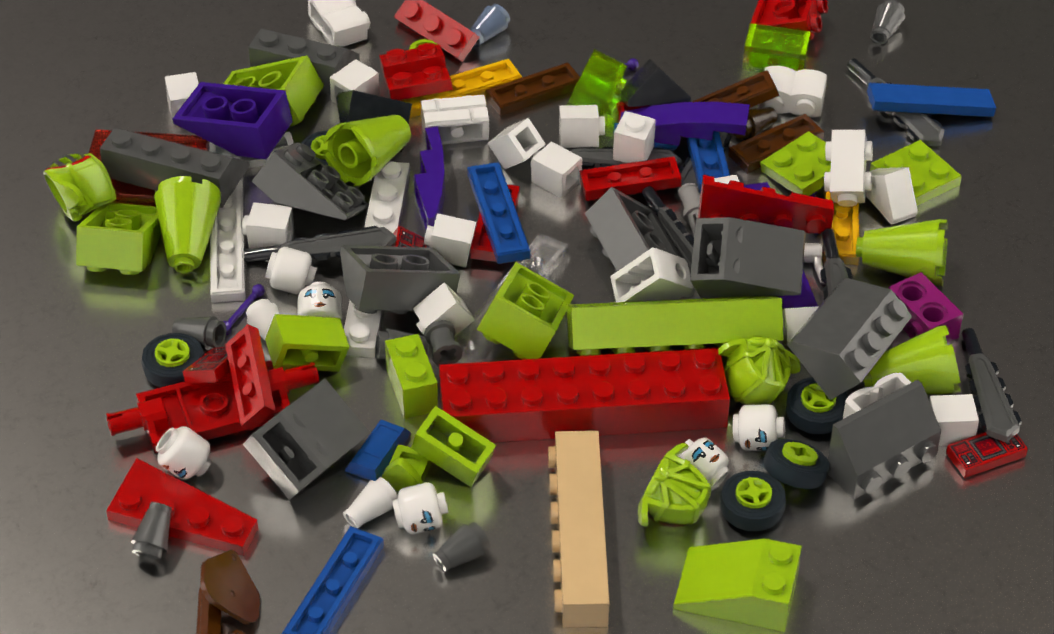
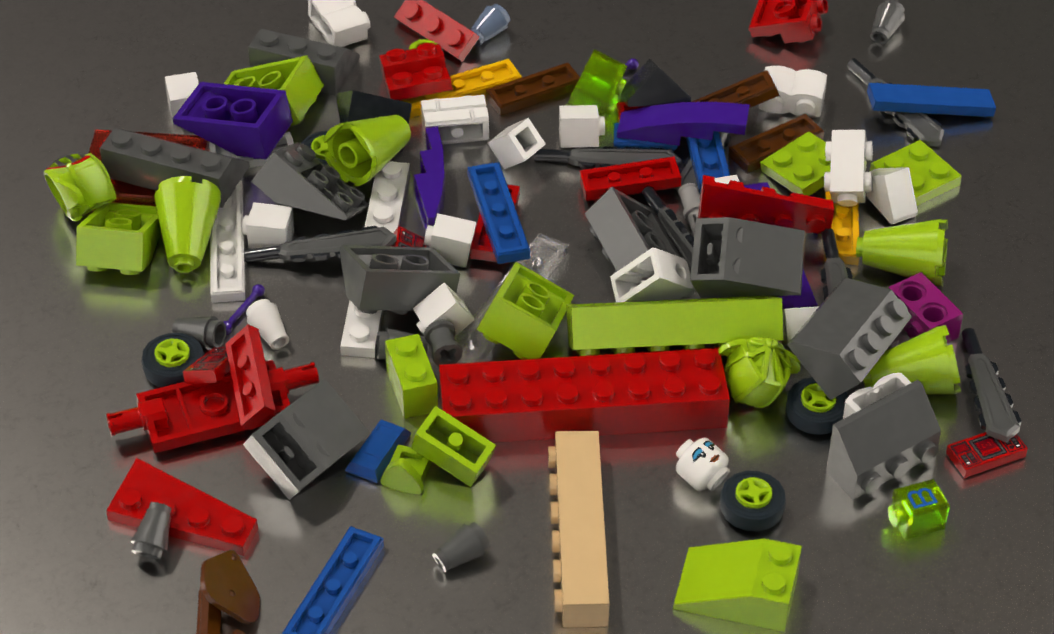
white head [156,426,211,480] -> none
white head [265,247,317,295] -> none
lime brick [265,314,349,372] -> none
white head [297,282,342,320] -> none
white brick [330,59,379,104] -> none
white cone [343,477,398,529] -> none
white head [393,482,449,535] -> none
white brick [530,142,582,199] -> none
white brick [613,111,656,163] -> none
lime piece [638,442,711,527] -> none
white head [733,404,785,451] -> none
dark brown cone [734,106,778,140] -> none
clear neon green brick [742,23,811,72] -> none
black wheel [763,439,830,489] -> none
white hand [803,243,826,285] -> none
white brick [929,394,979,446] -> none
none -> clear neon green brick [888,479,950,540]

